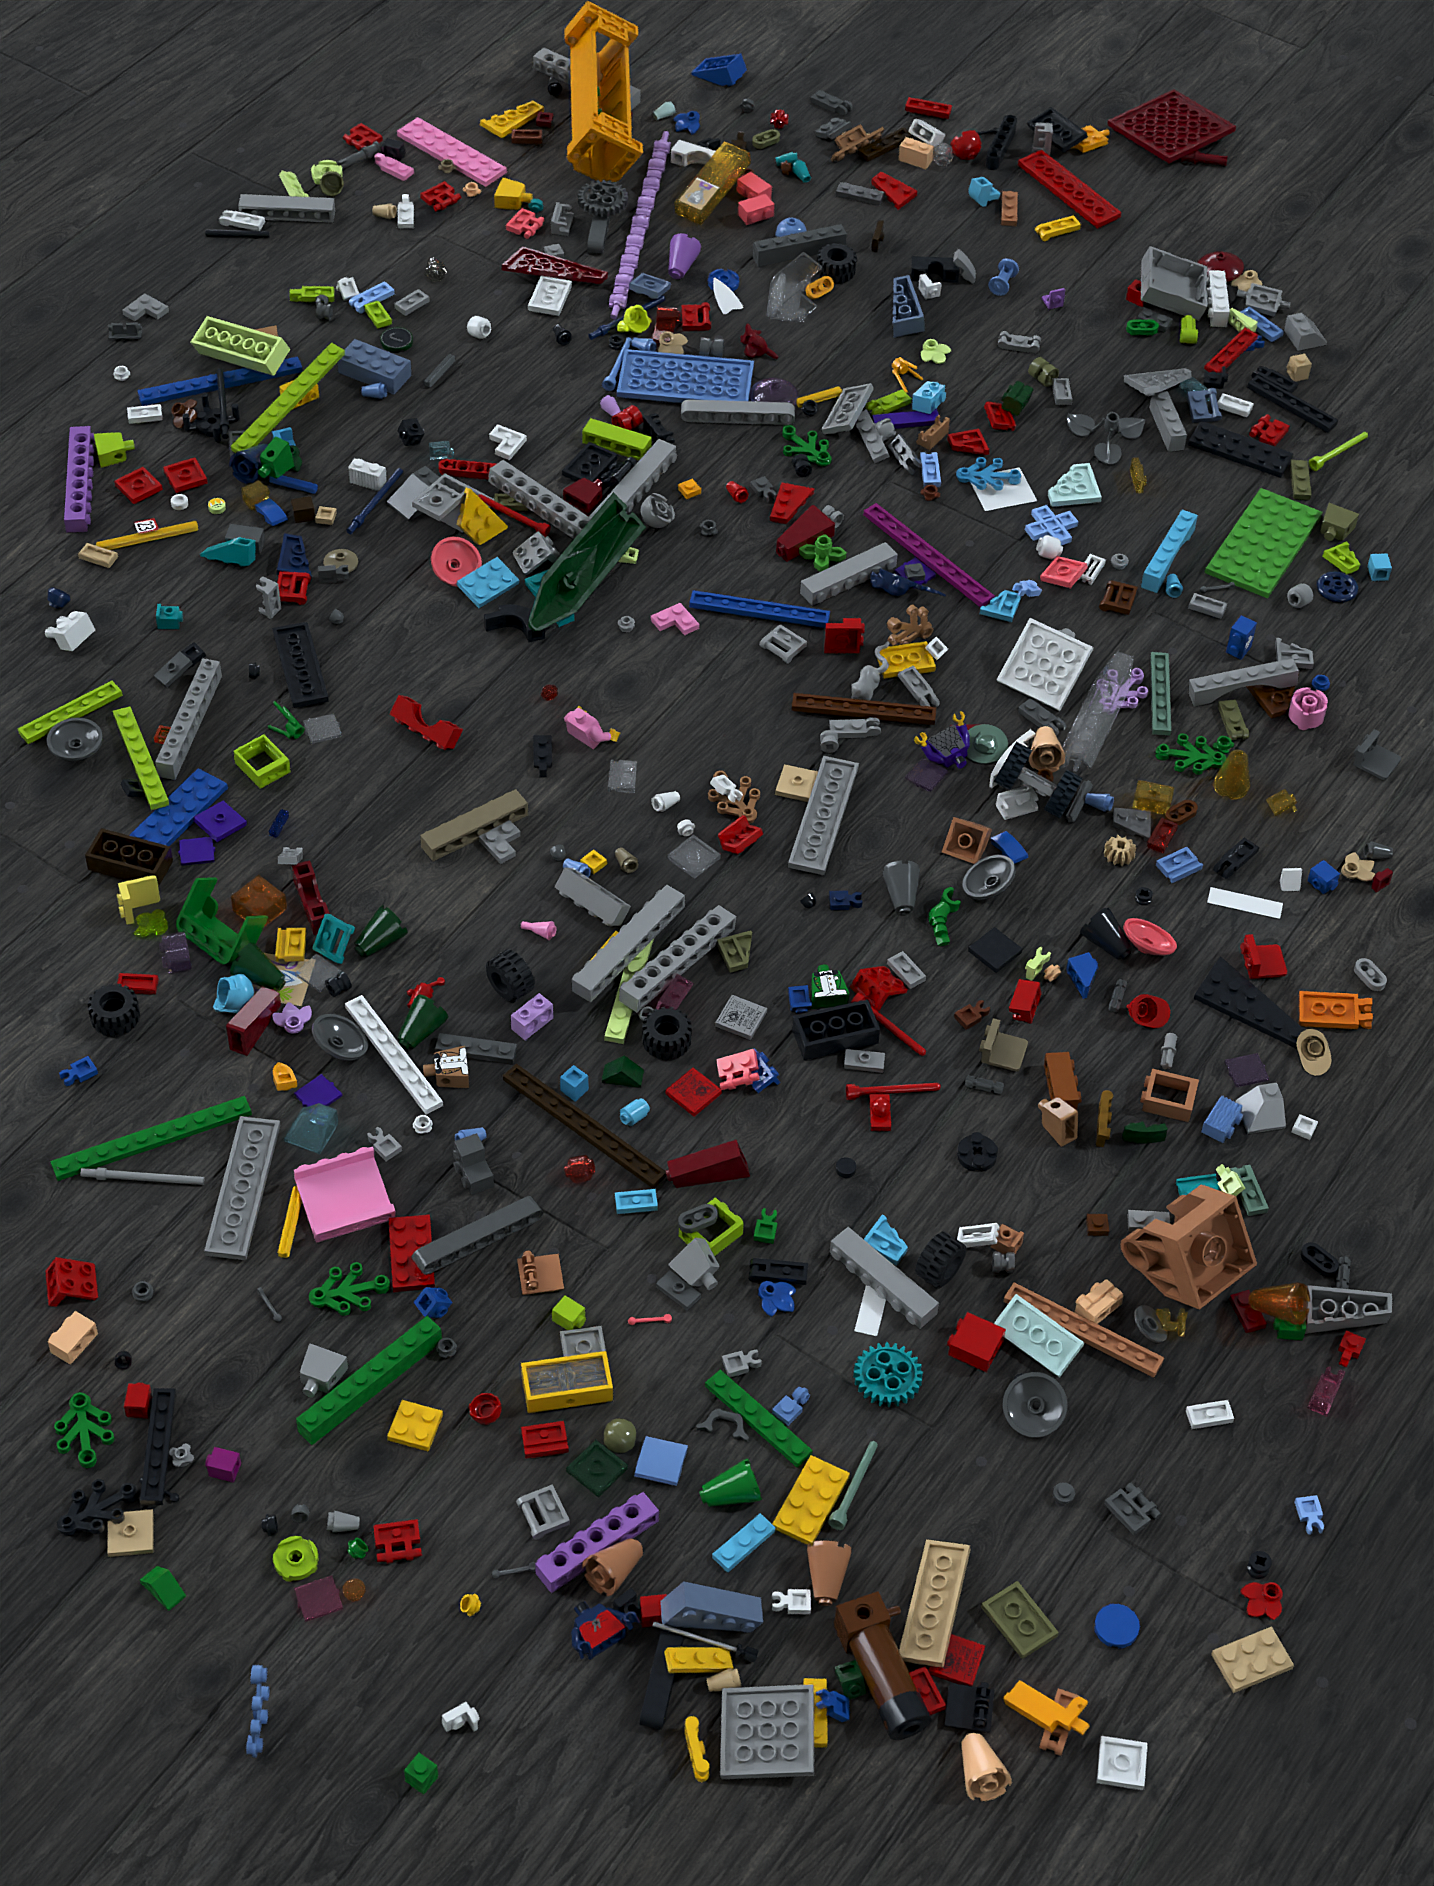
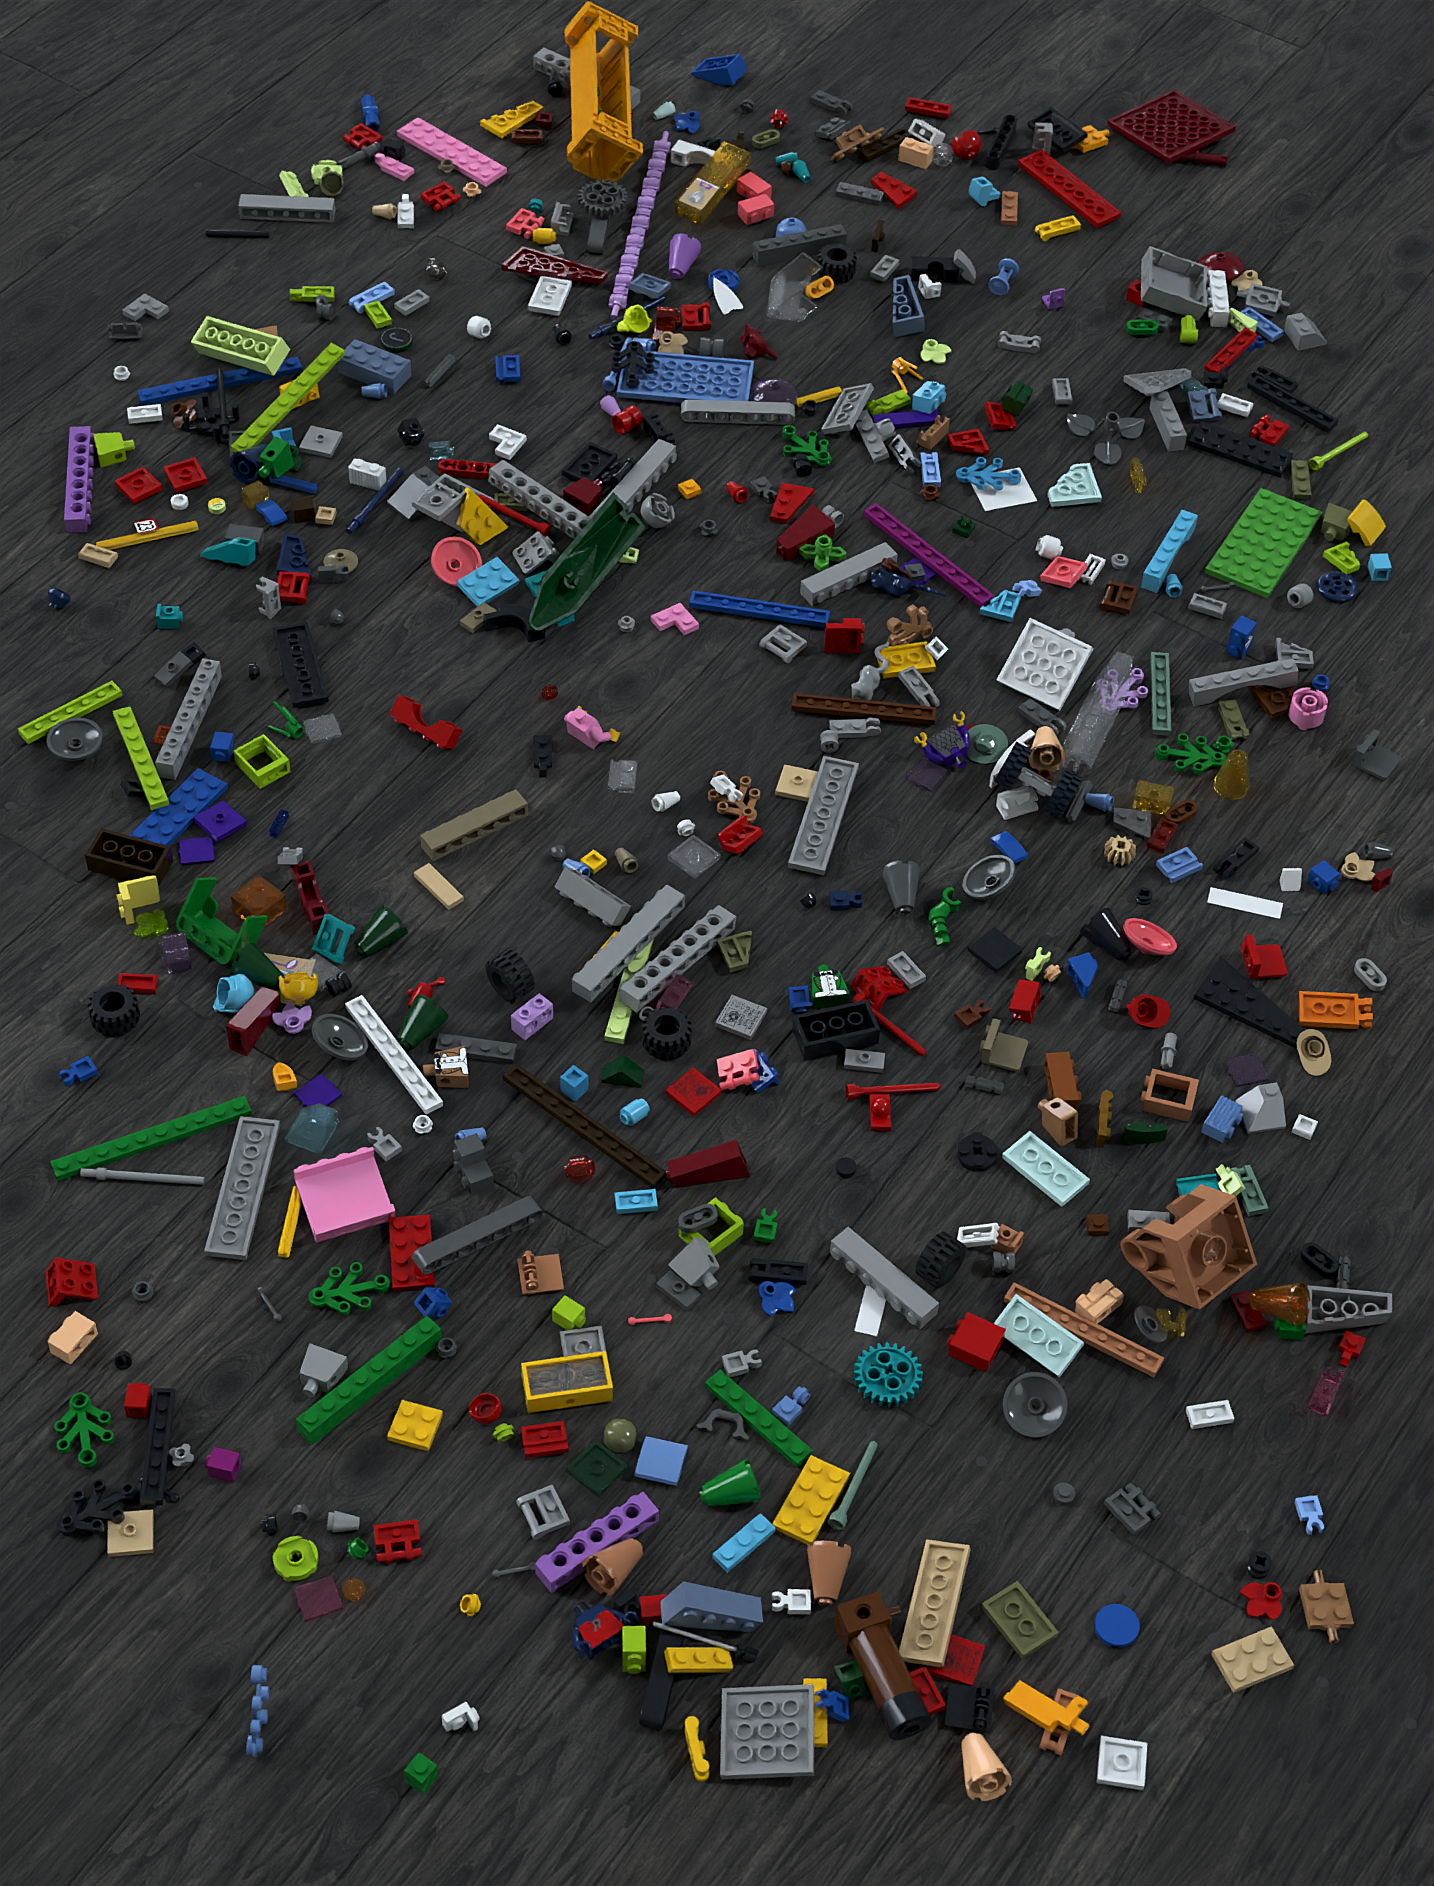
white brick [45,611,95,651] -> none
green slope [139,1566,186,1611] -> none
white hinge [219,210,265,231] -> none
yellow plate [275,928,307,962] -> none
white bracket [336,277,359,301] -> none
light grey plate [479,820,520,864] -> none
yellow torso [494,178,533,210] -> none
bright pink cone [521,921,556,940] -> none
lime brick [582,418,652,460] -> none
tan cone [707,1668,741,1692] -> none
medium azure wing [864,1215,908,1266] -> none
nougat slope [942,817,992,864] -> none
light blue plate [1025,505,1078,545] -> none
olive wheel [1028,357,1059,387] -> none
clear yellow bracket [1266,789,1297,816] -> none
tan brick [1287,354,1312,381] -> none
none -> blue brick [210,732,235,762]
none -> yellow cylinder [279,972,318,1004]
none -> light grey plate [299,426,343,458]
none -> blue piece [361,94,380,132]
none -> tan tile [414,863,464,910]
none -> dark tan plate [460,602,497,633]
none -> lime plate [493,1423,514,1442]
none -> blue plate [495,355,520,382]
none -> yellow brick [533,228,556,245]
none -> black plant [612,341,655,389]
none -> lime brick [622,1626,646,1674]
none -> light grey plate [870,255,899,282]
none -> reddish brown plate [881,557,911,580]
none -> dark green tile [952,515,976,538]
none -> light aqua plate [1002,1131,1090,1207]
none -> medium nougat plate [1299,1570,1354,1644]
none -> yellow slope [1347,500,1386,546]

